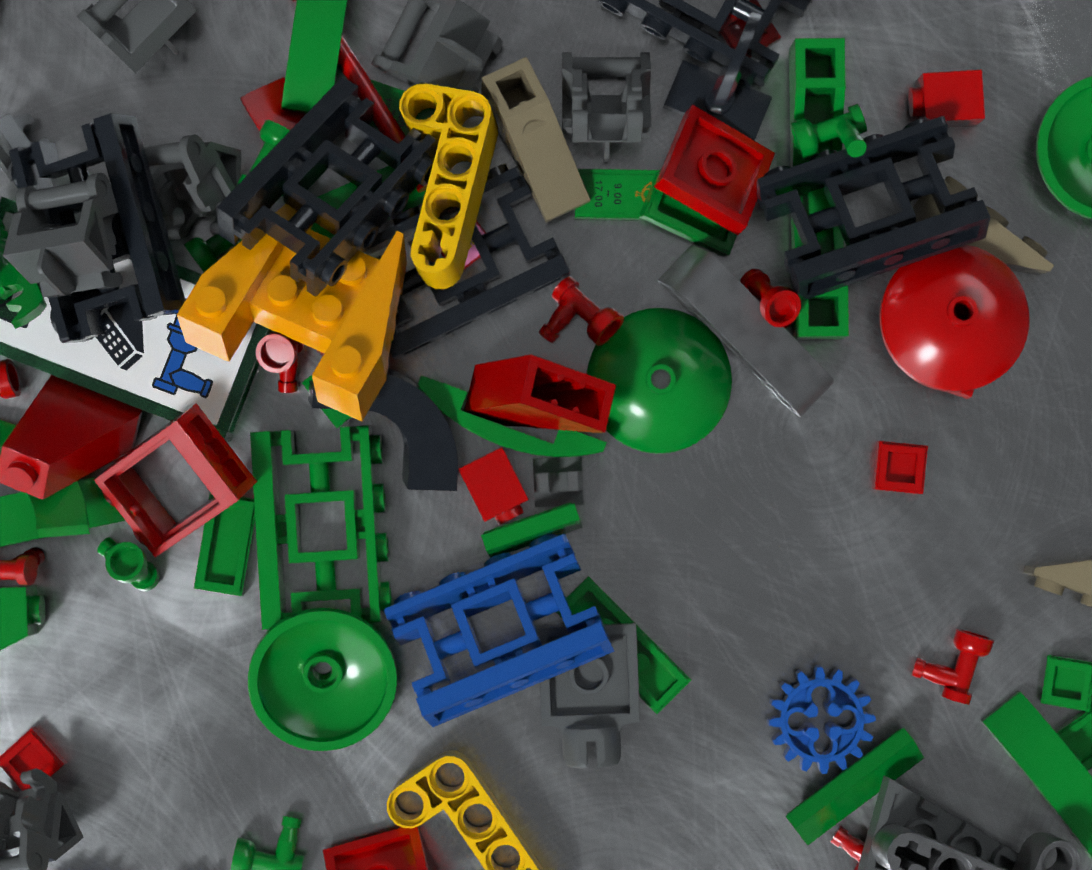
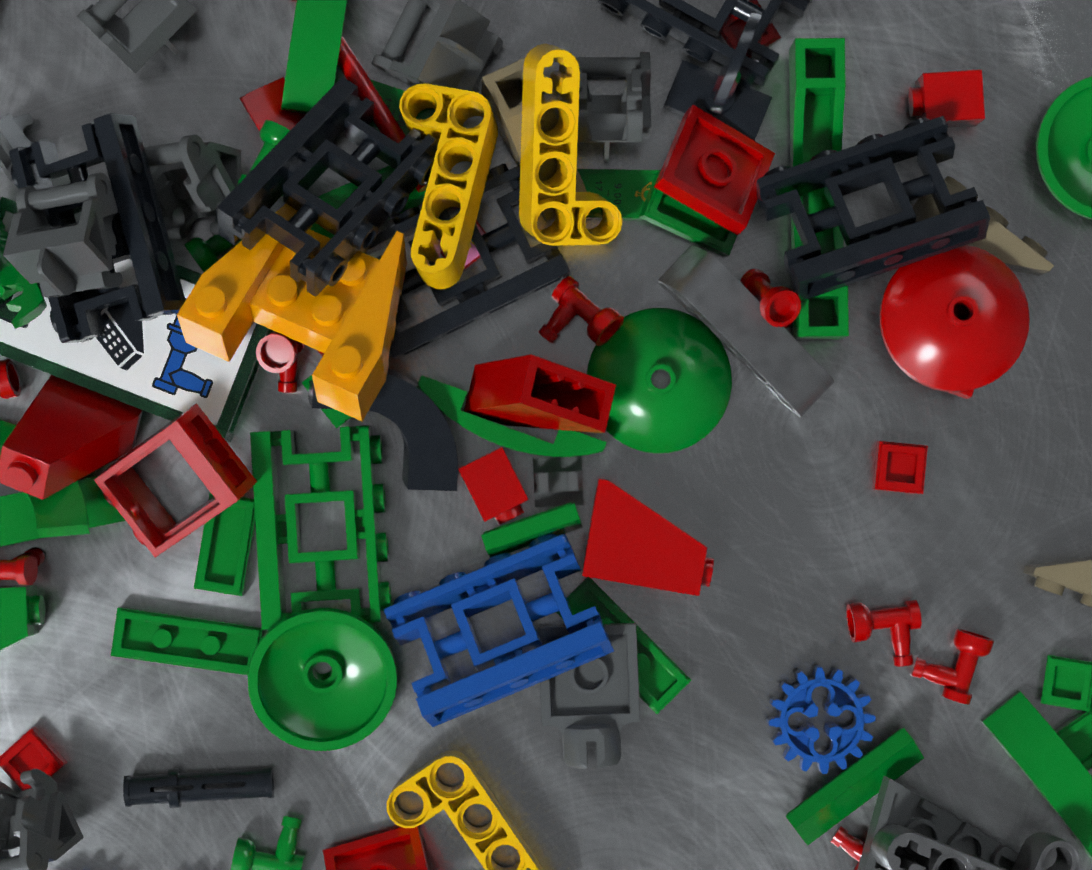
green piece [97,537,160,591] -> none
green piece [790,103,867,160] -> none
none -> green tile [111,607,264,675]
none -> black pin [123,767,274,808]
none -> yellow beam [519,44,622,246]
none -> red slope [581,479,714,596]
none -> red piece [846,600,922,667]

